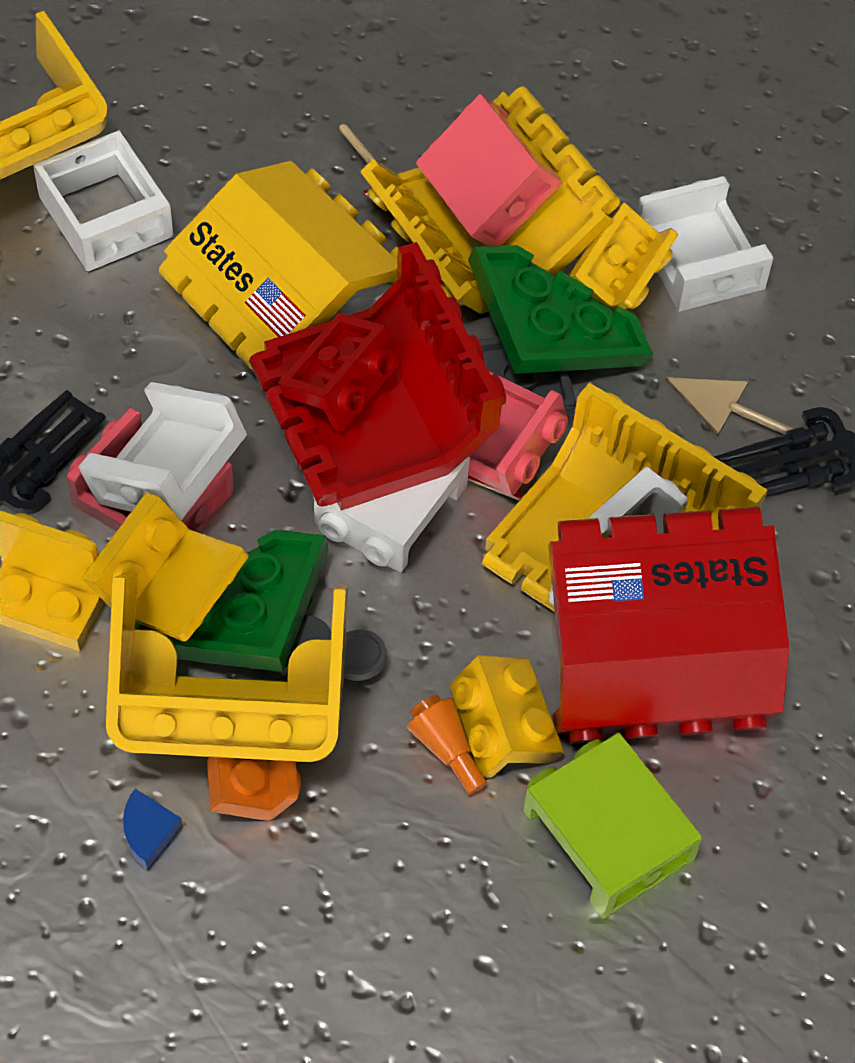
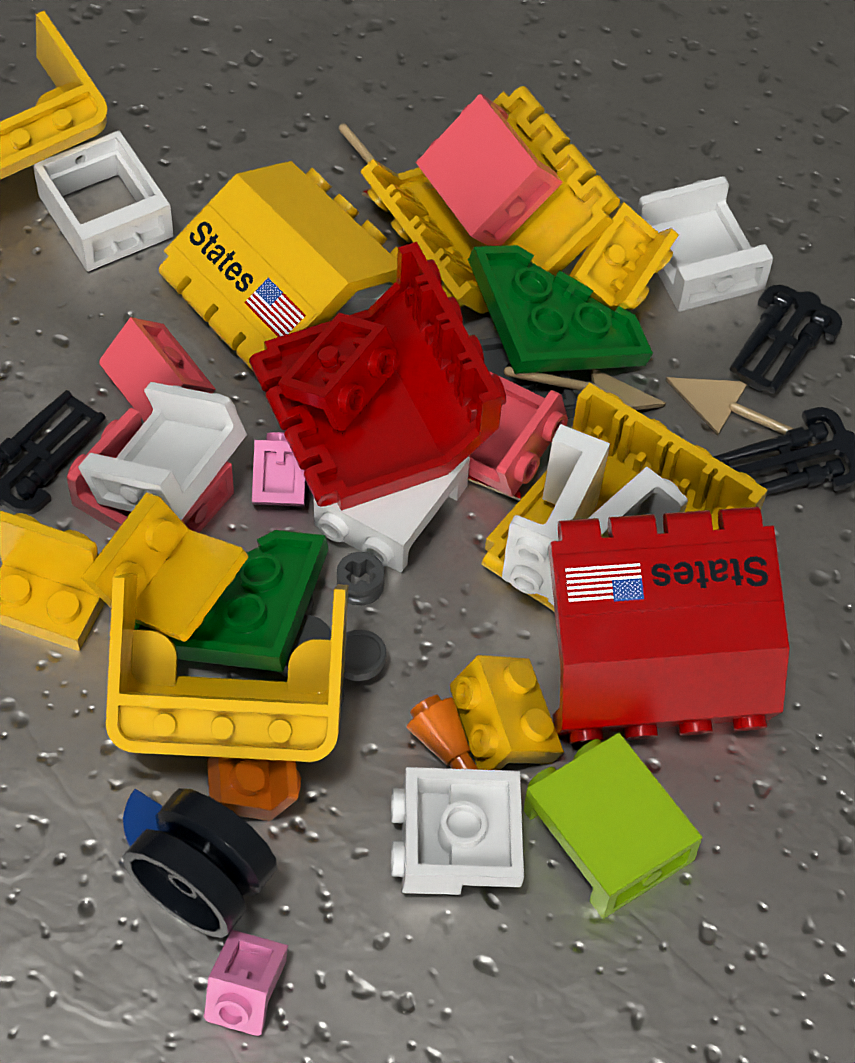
none -> coral panel [99,317,216,422]
none -> black wheel [122,788,277,938]
none -> bright pink bracket [204,930,288,1036]
none -> bright pink bracket [252,432,306,507]
none -> dark grey bush [337,551,384,606]
none -> white plate [391,767,524,895]
none -> white panel [502,424,610,598]
none -> tan piece [504,367,666,410]
none -> black piece [729,285,842,393]

